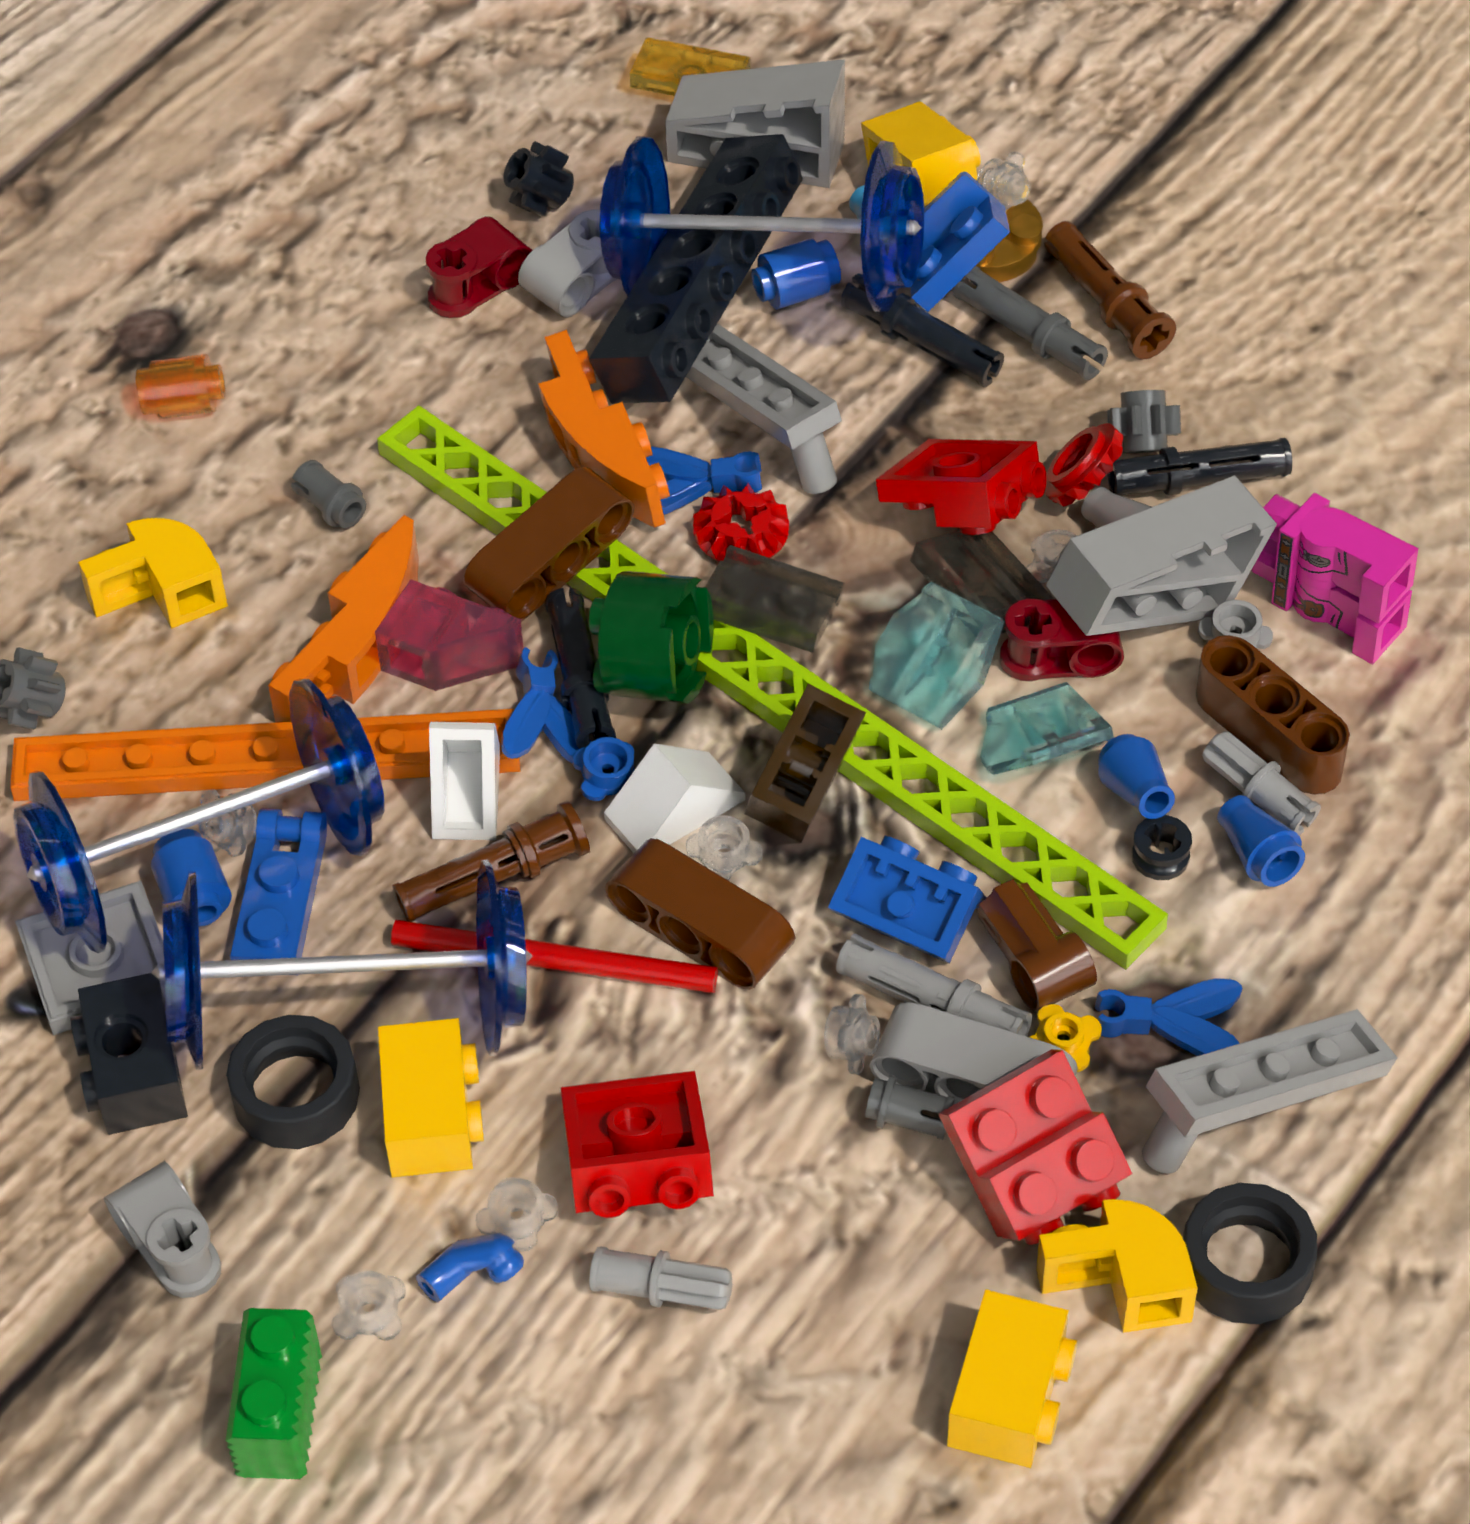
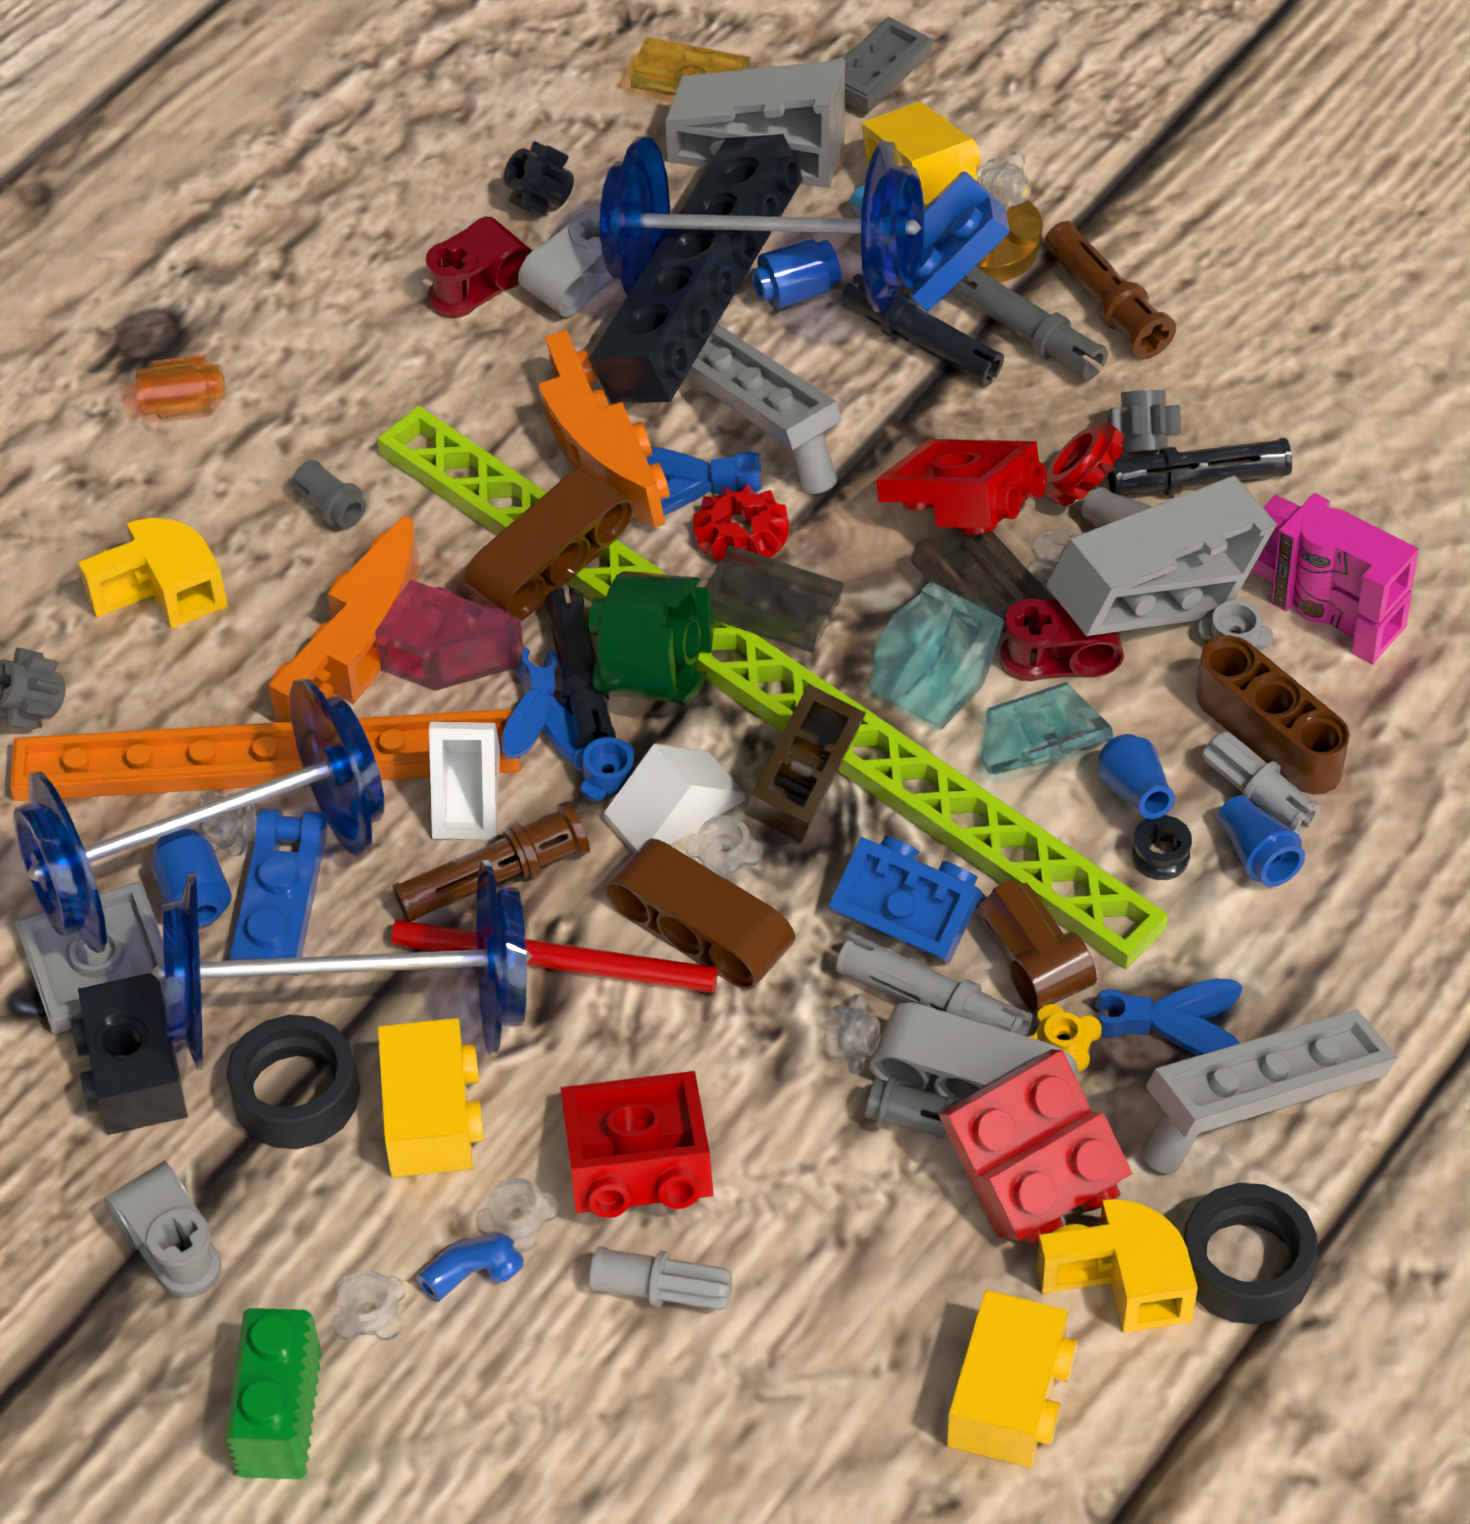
none -> dark grey plate [842,17,932,114]

